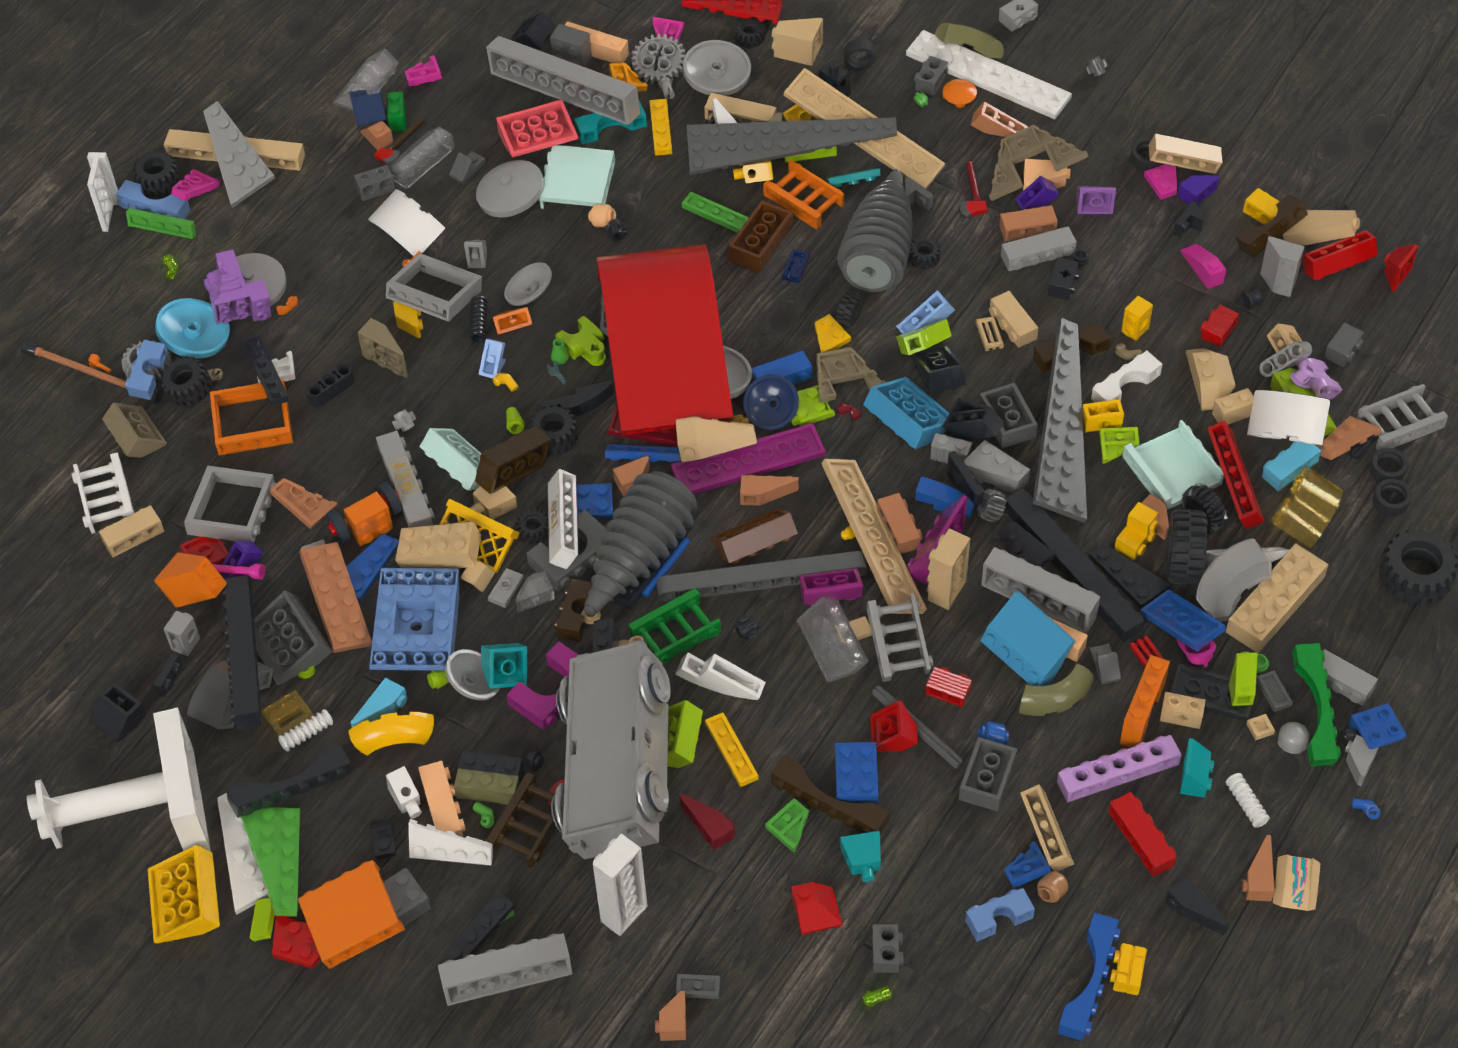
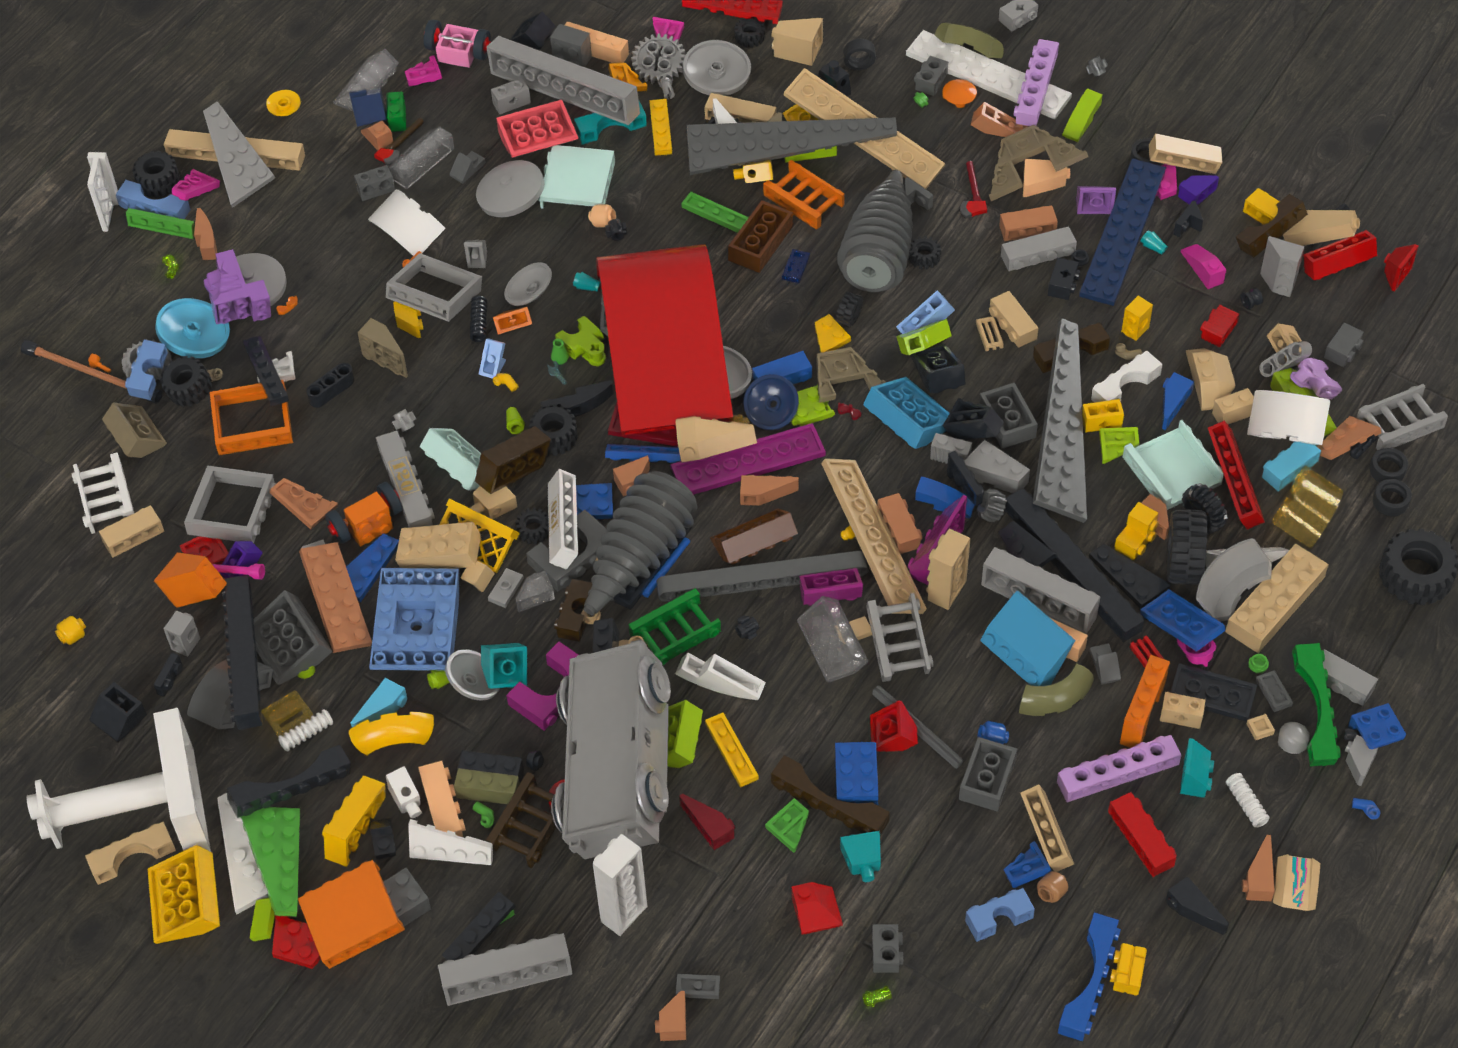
teal plate [826,168,881,188] -> none
brick [926,667,972,707] -> none
dark purple slope [1016,176,1059,210] -> none
lime slope [1229,652,1258,706] -> none
none -> yellow head [55,616,86,645]
none -> tan arch [85,822,176,885]
none -> nougat slope [194,208,217,260]
none -> yellow dish [266,90,301,116]
none -> yellow wedge [322,776,385,867]
none -> brick [424,20,491,68]
none -> light grey brick [491,78,531,114]
none -> teal cone [573,272,601,292]
none -> lavender brick [1014,39,1059,126]
none -> lime slope [1062,89,1103,142]
none -> dark blue plate [1079,159,1166,306]
none -> teal cone [1140,230,1168,255]
none -> blue slope [1162,372,1194,431]

